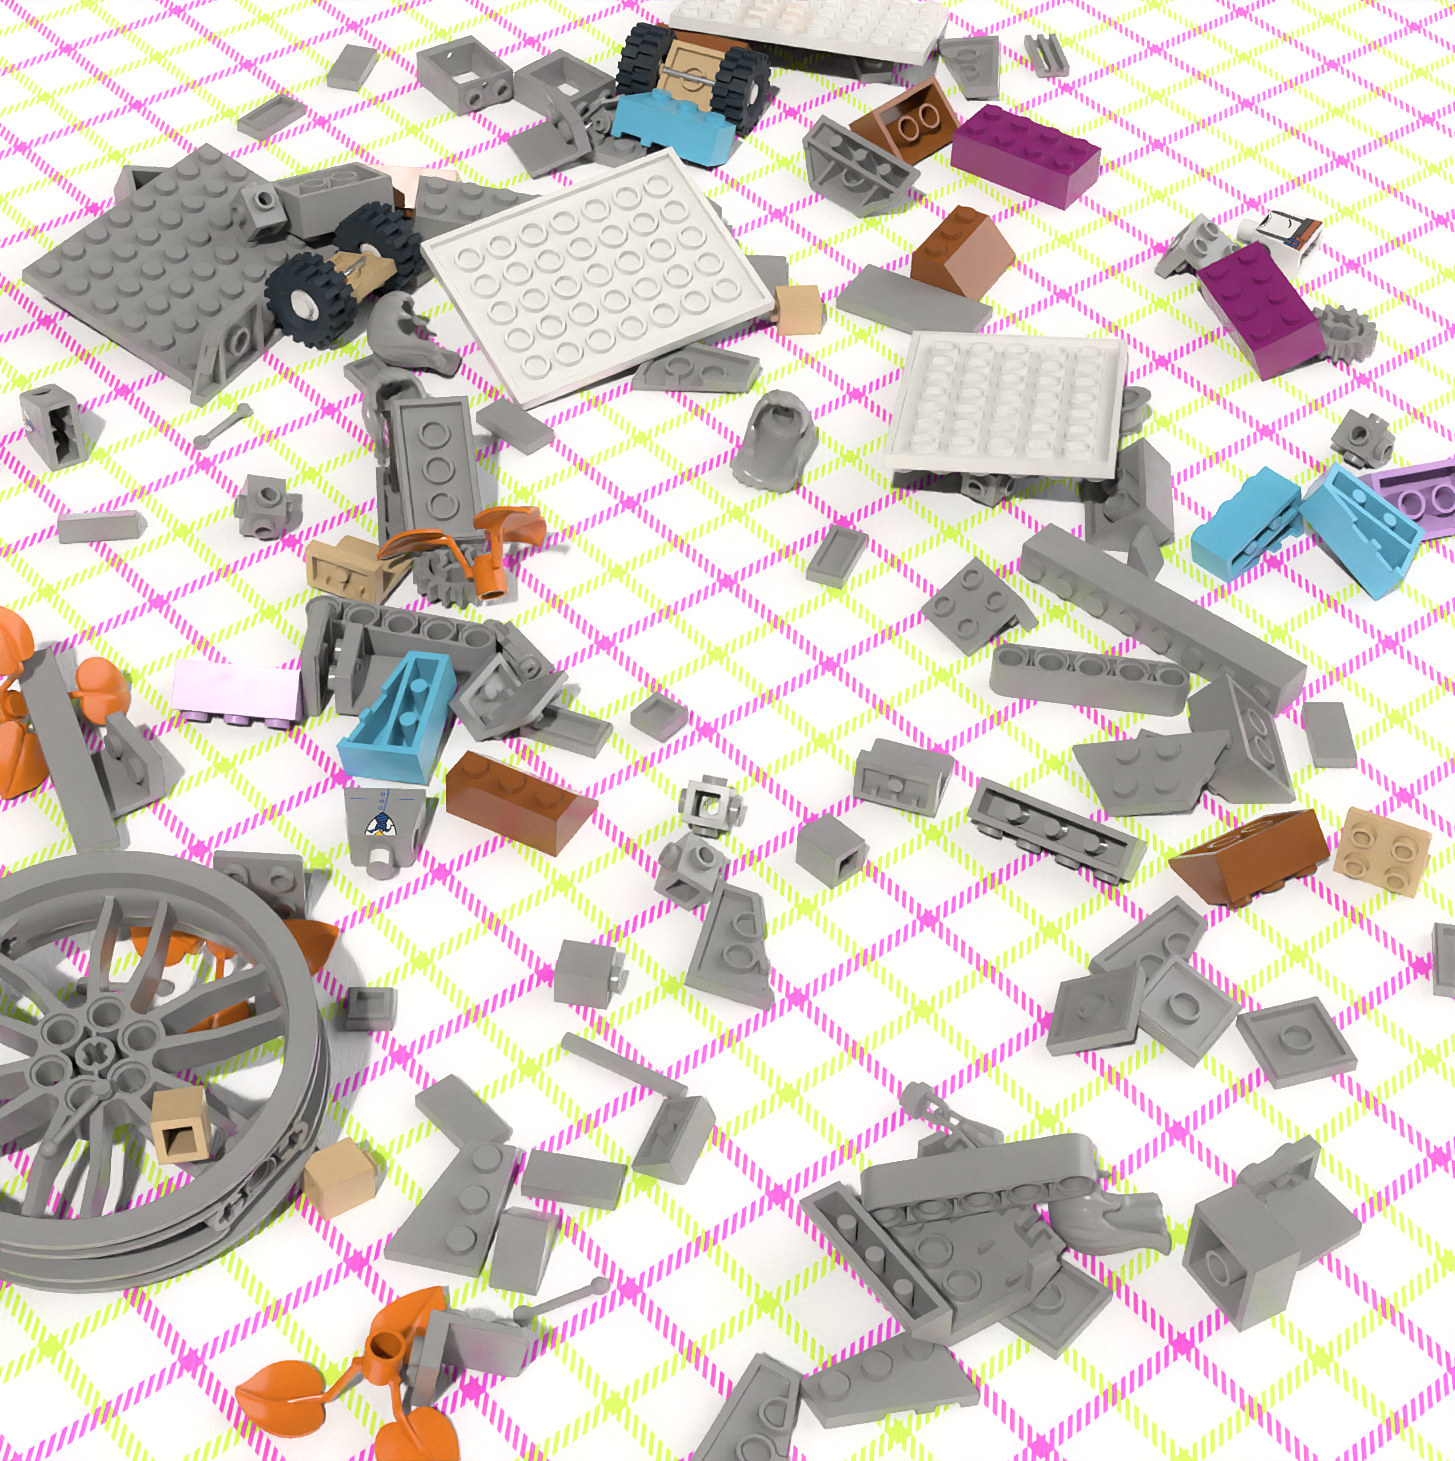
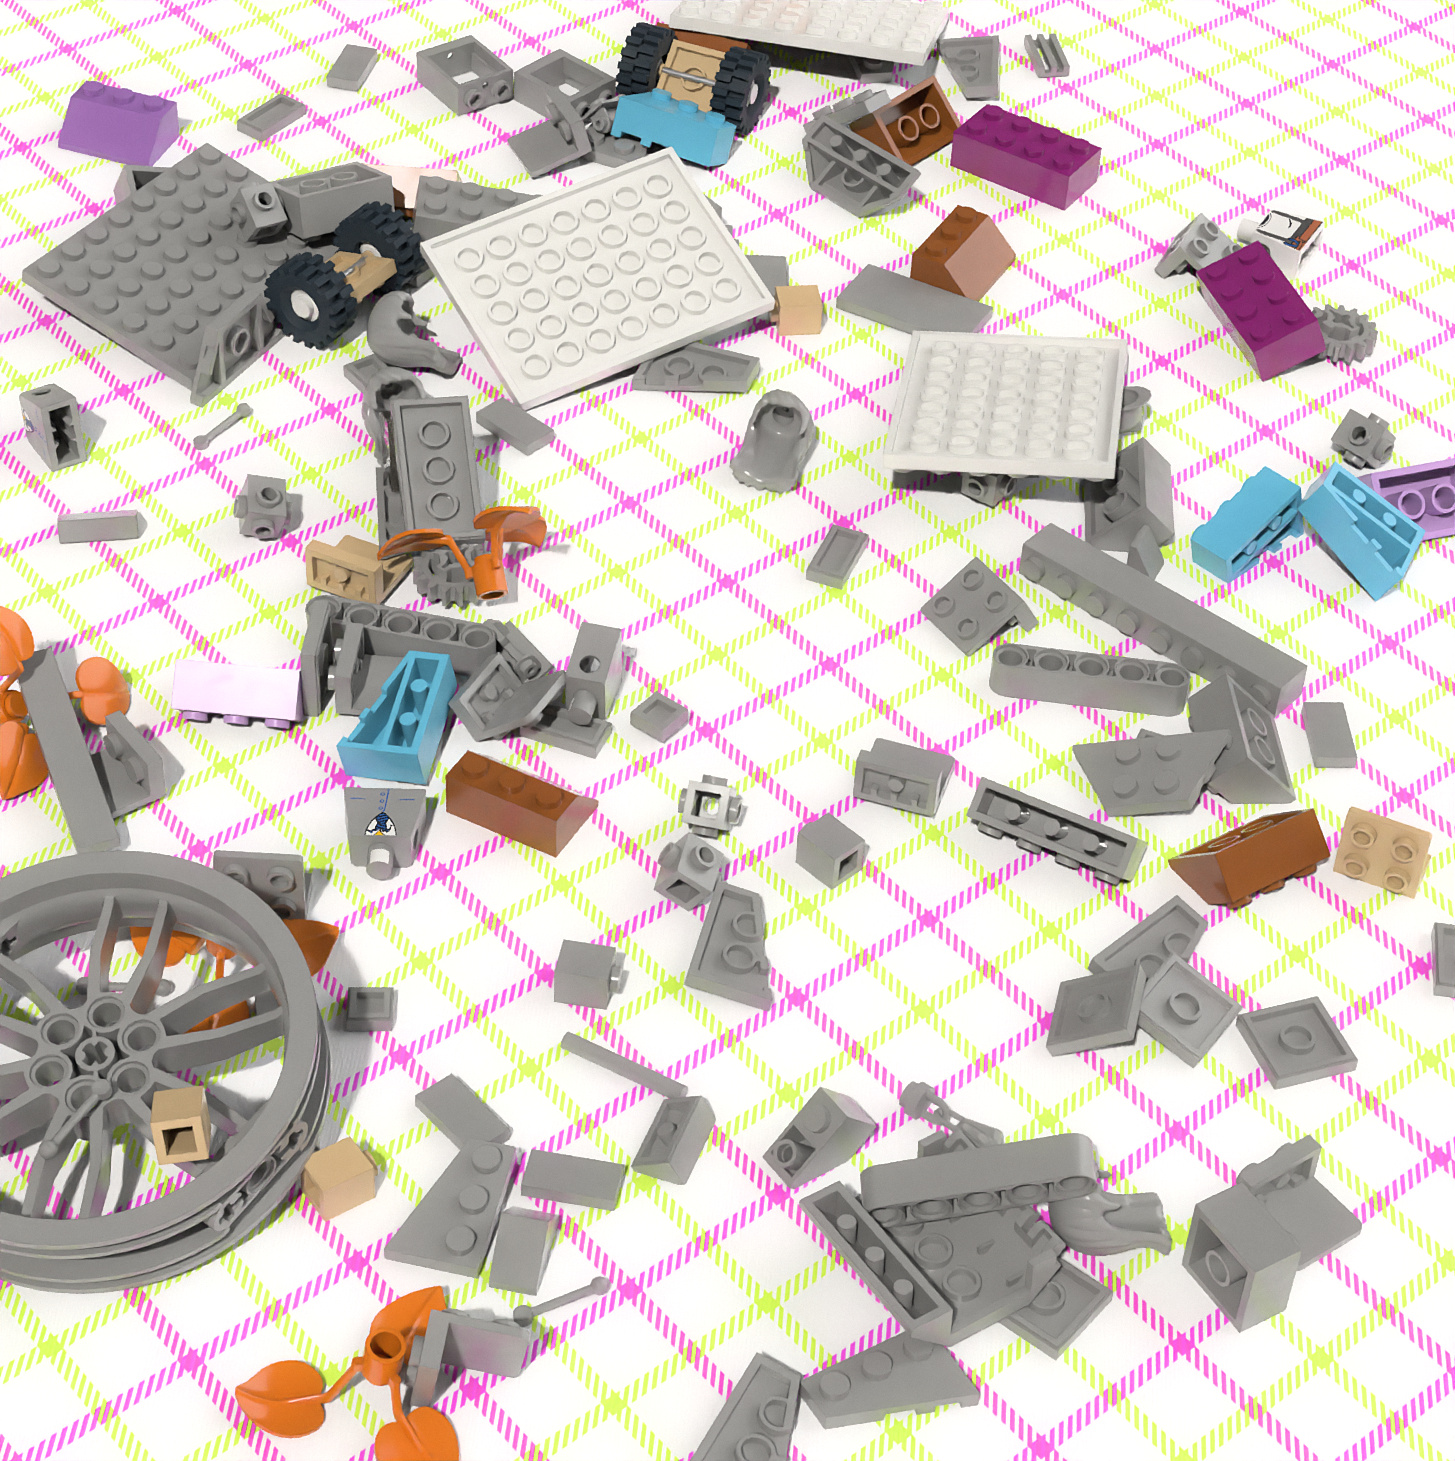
none -> medium lavender slope [58,80,180,166]
none -> light grey torso [565,621,622,725]
none -> light grey slope [762,1086,877,1189]
none -> light grey wing [803,89,891,134]

